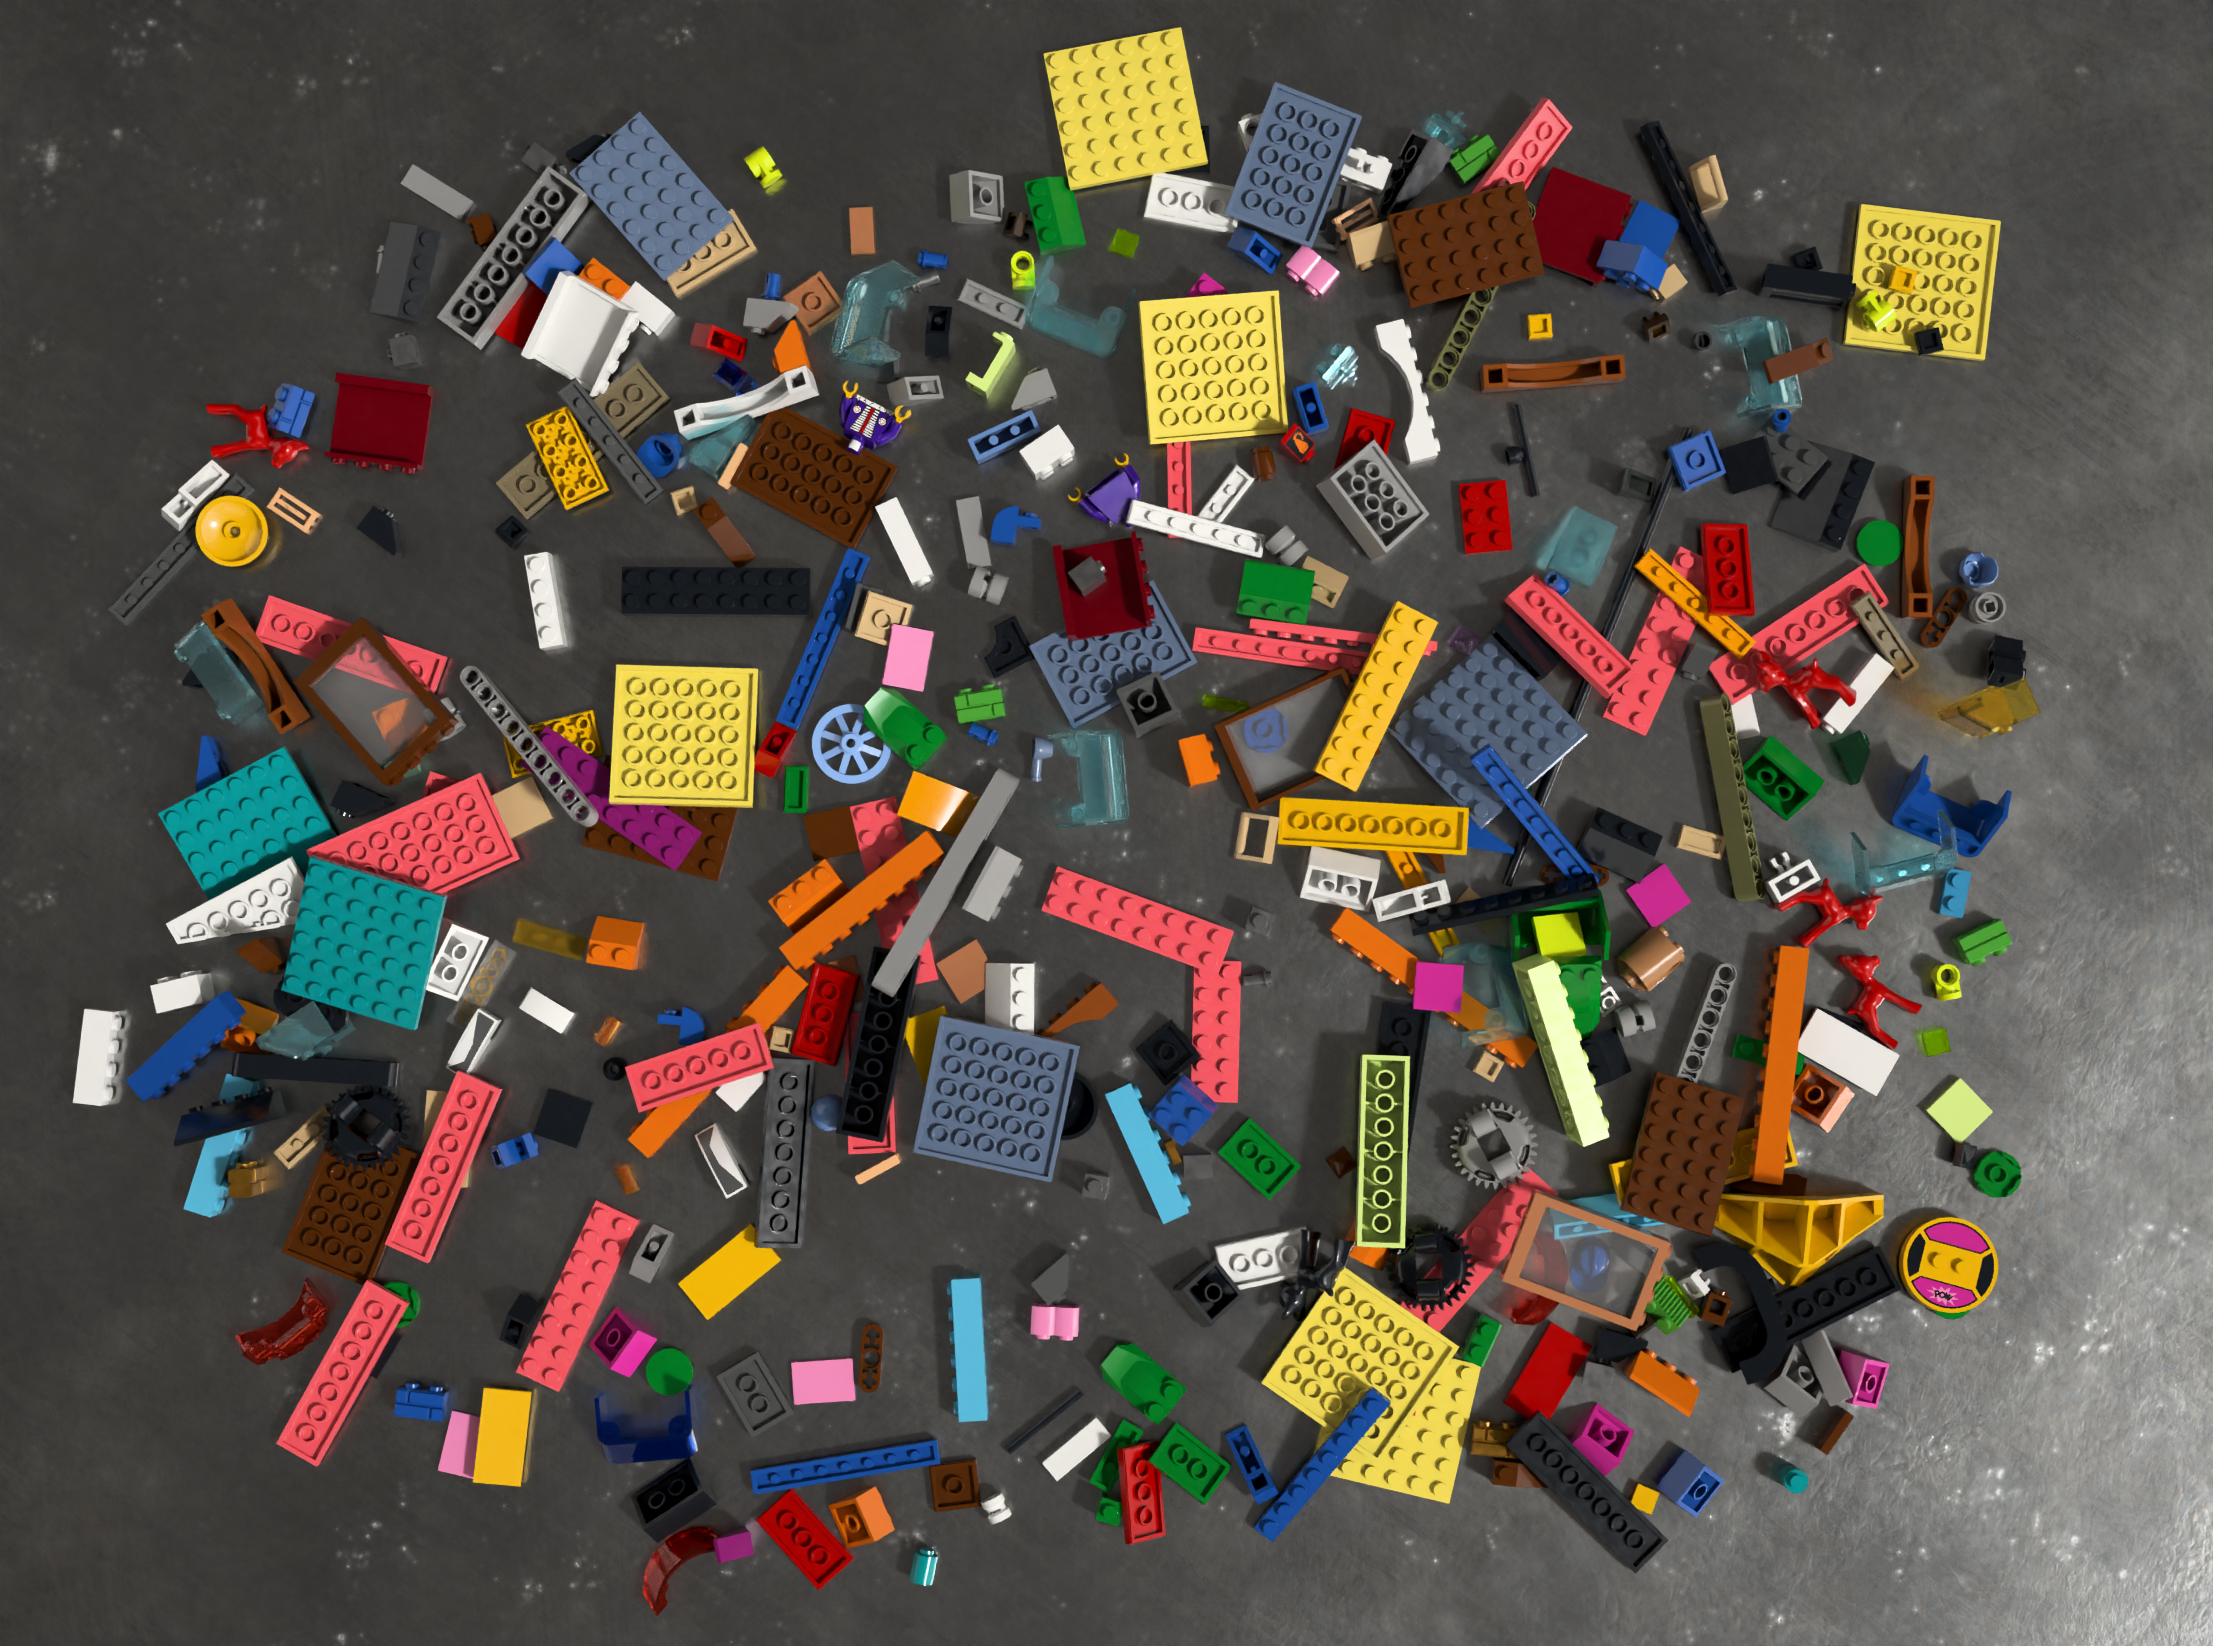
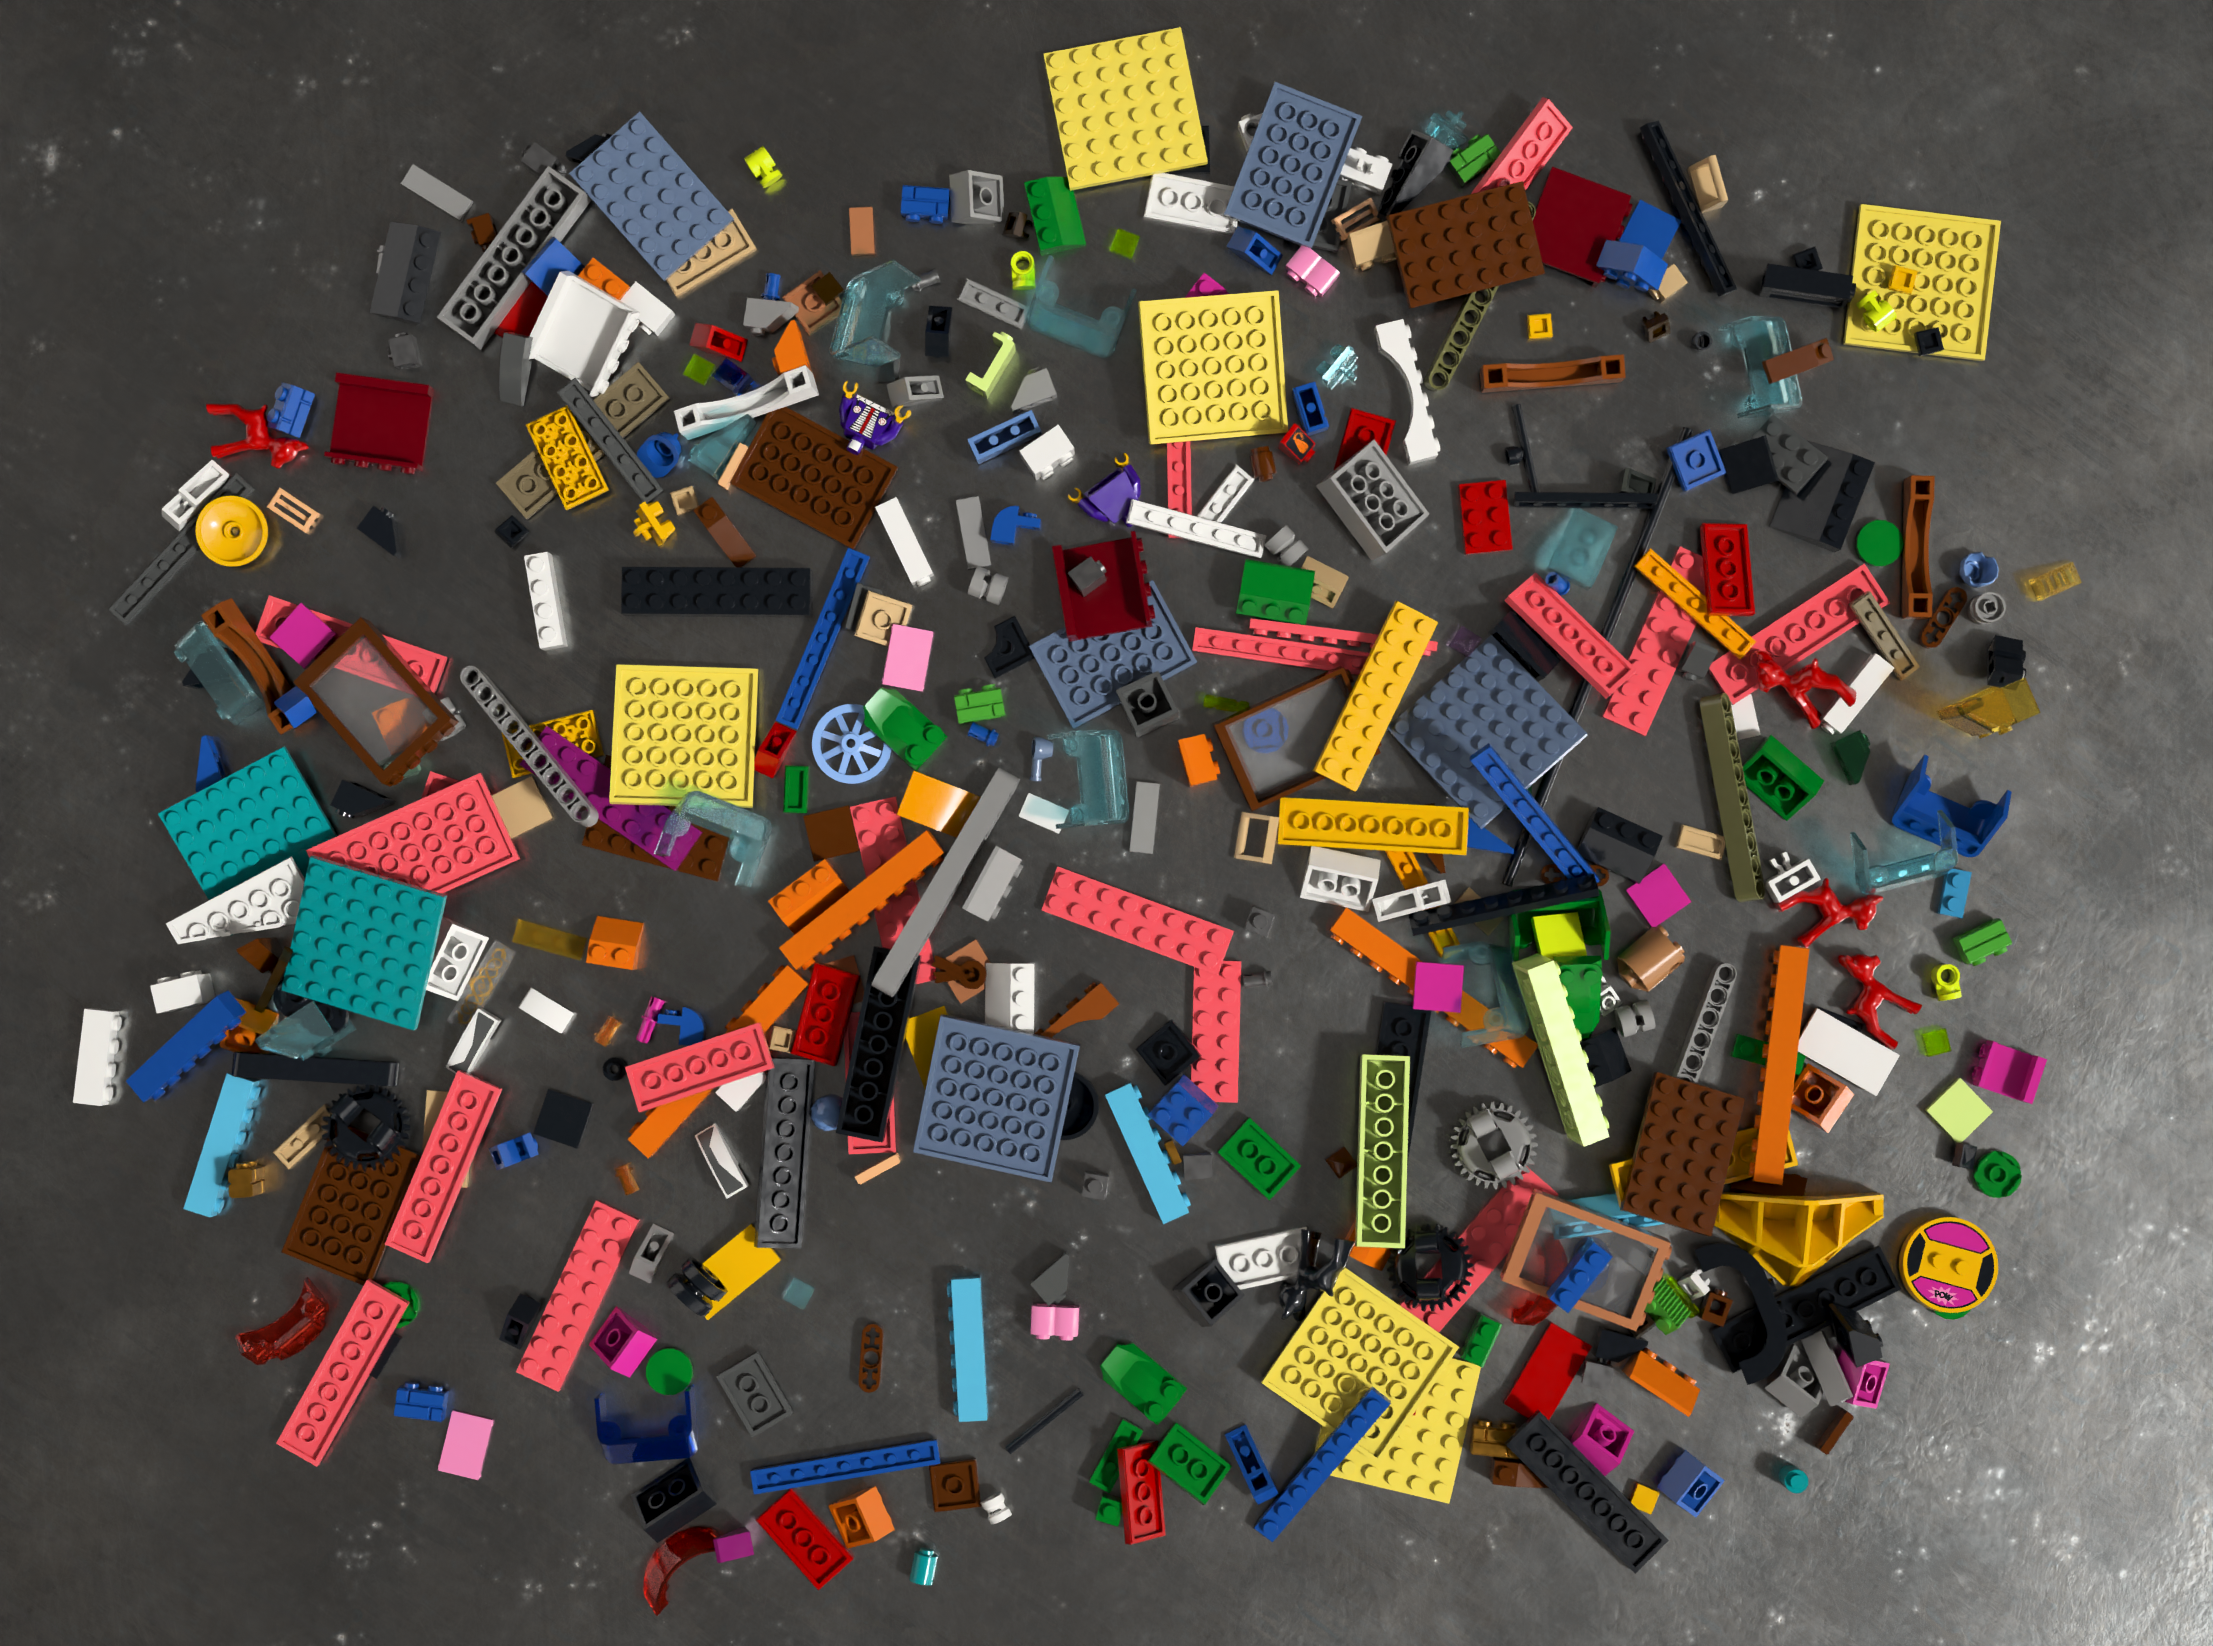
black slope [174,1087,287,1146] -> none
yellow tile [473,1387,532,1487] -> none
bright pink piece [791,1357,856,1405] -> none
blue pin [918,249,948,269] -> none
white tile [1042,1417,1111,1481] -> none
tan tile [1472,1050,1505,1082] -> none
blue pin [1772,409,1791,433] -> none
none -> dark brown tile [254,946,293,1013]
none -> dark pink tile [269,603,338,669]
none -> blue panel [274,686,317,728]
none -> dark grey slope [499,332,533,406]
none -> yellow hips [633,501,675,547]
none -> dark pink axle [636,996,665,1044]
none -> clear light blue windscreen [654,791,772,888]
none -> black wheel [666,1257,728,1317]
none -> clear neon green tile [683,354,715,386]
none -> clear light blue tile [783,1277,815,1310]
none -> dark brown tile [811,272,845,306]
none -> blue brick [901,185,950,224]
none -> reddish brown piece [931,955,987,989]
none -> white sticker [1019,793,1069,834]
none -> light grey tile [1129,781,1160,854]
none -> black tile [1514,492,1658,509]
none -> blue brick [1546,1237,1613,1313]
none -> black slope [1829,1303,1883,1368]
none -> dark pink panel [1972,1040,2047,1104]
none -> clear yellow slope [2029,561,2082,601]

